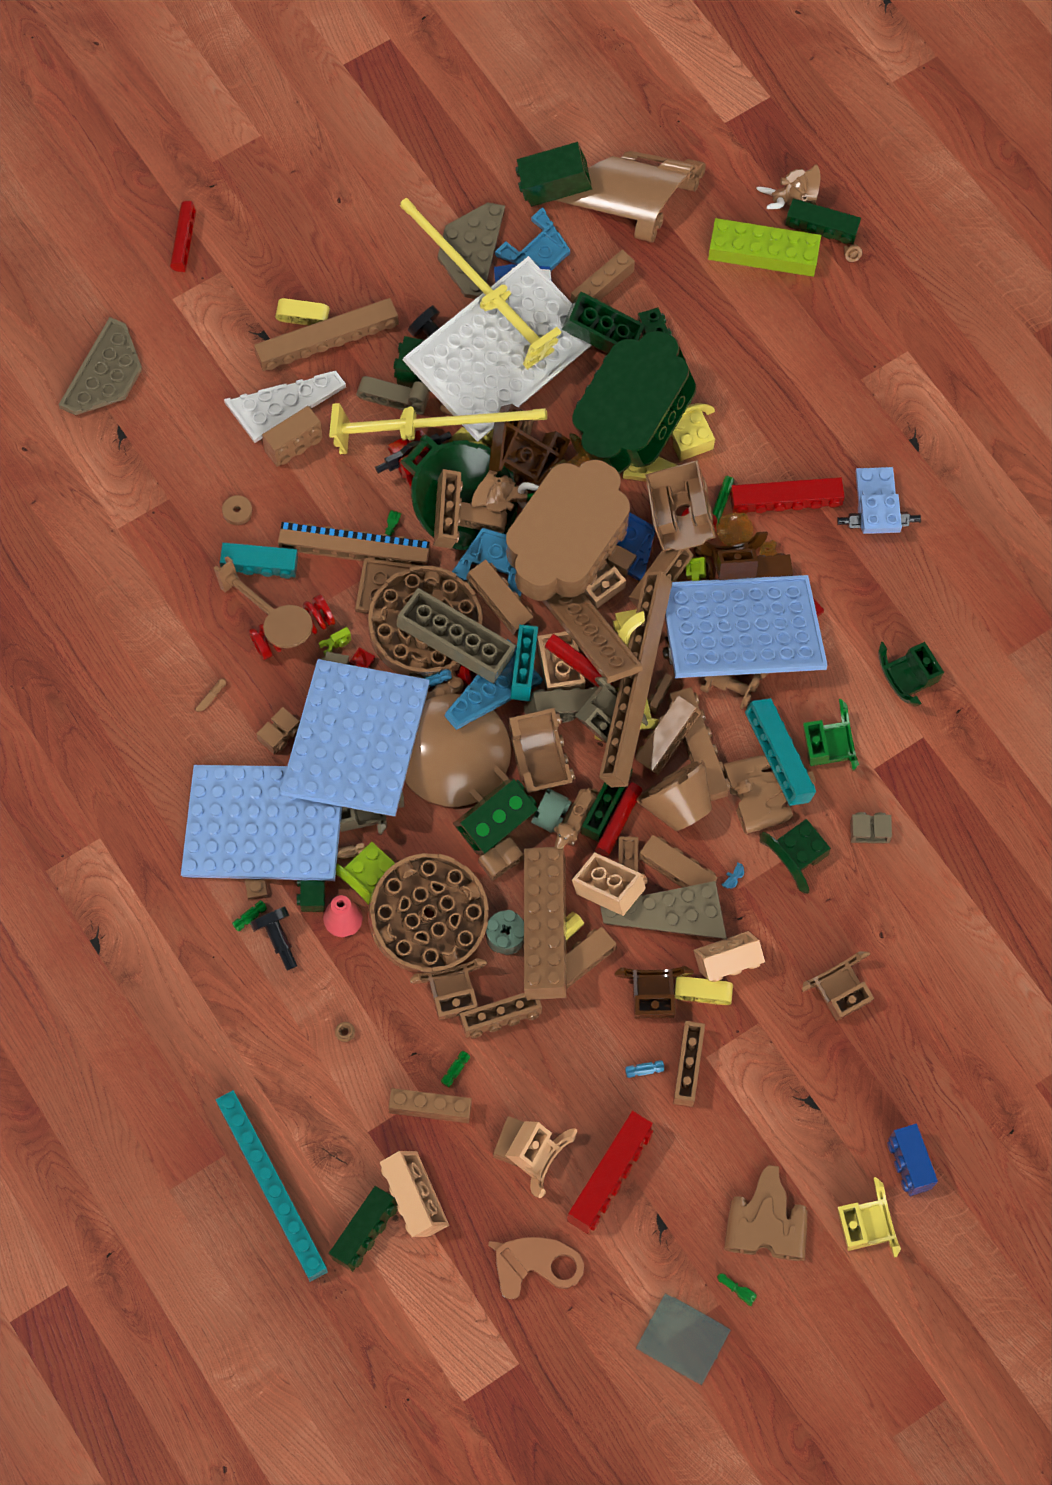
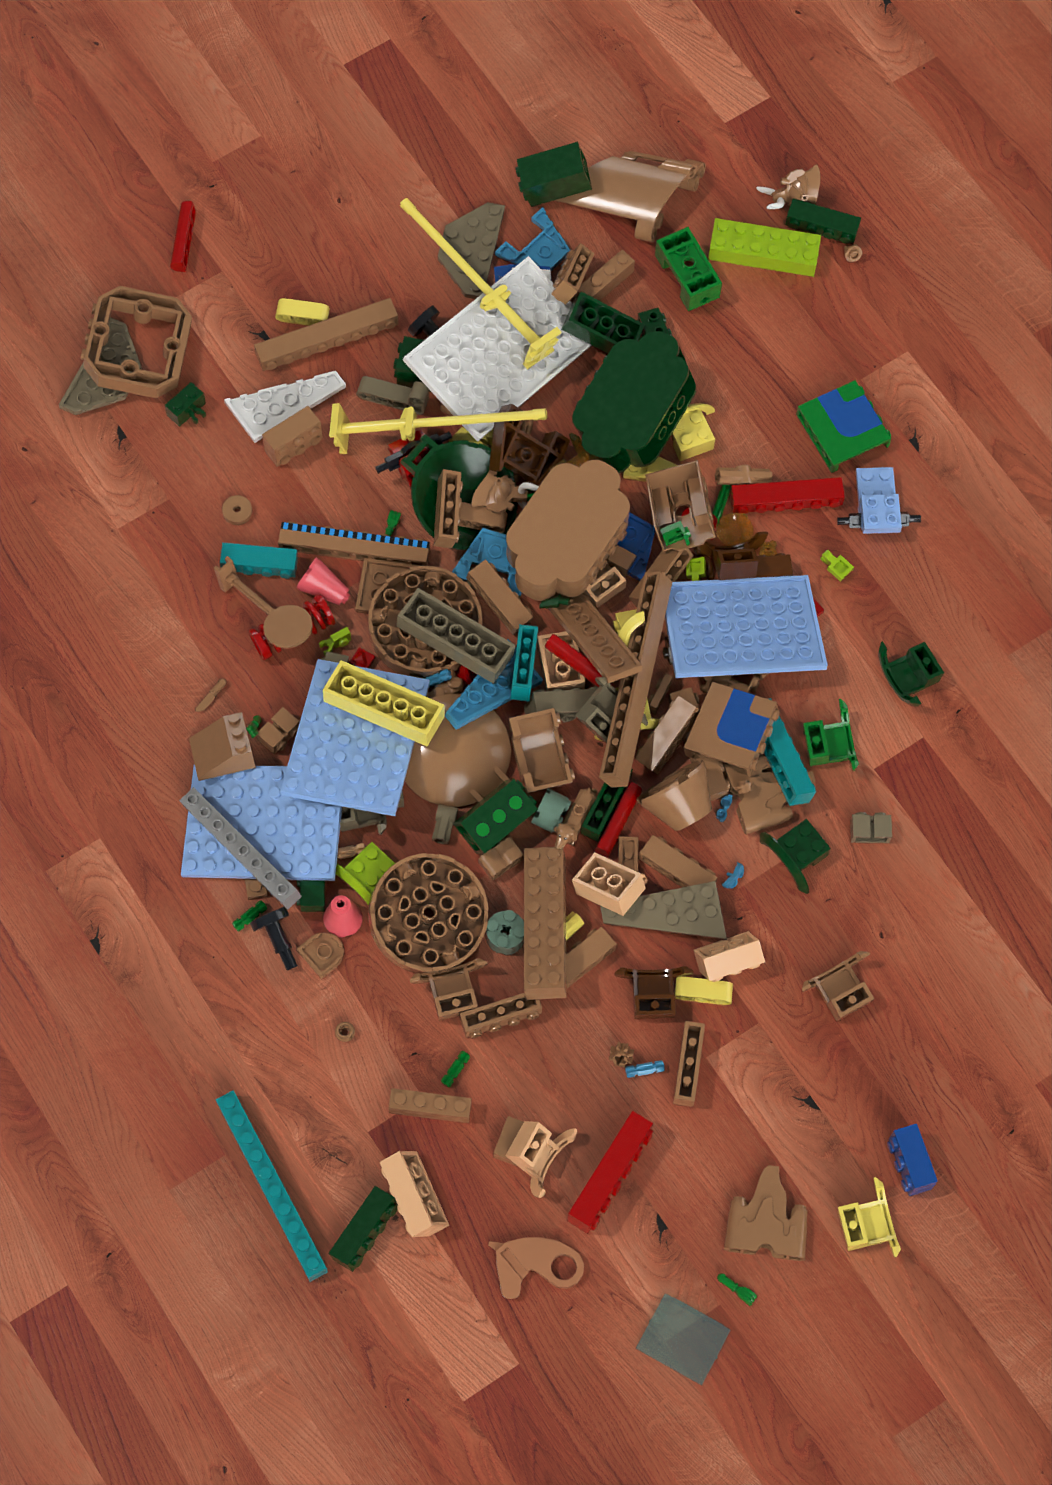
none -> medium nougat panel [81,286,192,398]
none -> dark green brick [164,382,206,427]
none -> light grey brick [179,787,302,910]
none -> medium nougat slope [189,712,256,781]
none -> green piece [246,715,262,738]
none -> medium nougat tile [296,933,344,980]
none -> coral cone [297,557,350,605]
none -> light yellow brick [323,660,445,746]
none -> dark tan piece [432,804,458,845]
none -> dark green bar [539,594,570,609]
none -> medium nougat brick [551,243,594,305]
none -> medium nougat gear [609,1042,634,1068]
none -> green plate [655,227,722,312]
none -> green bracket [660,520,691,546]
none -> medium nougat panel [684,682,780,776]
none -> medium nougat piece [715,465,772,485]
none -> dark azure piece [716,794,733,823]
none -> green panel [796,380,891,473]
none -> lime plate [820,550,854,582]

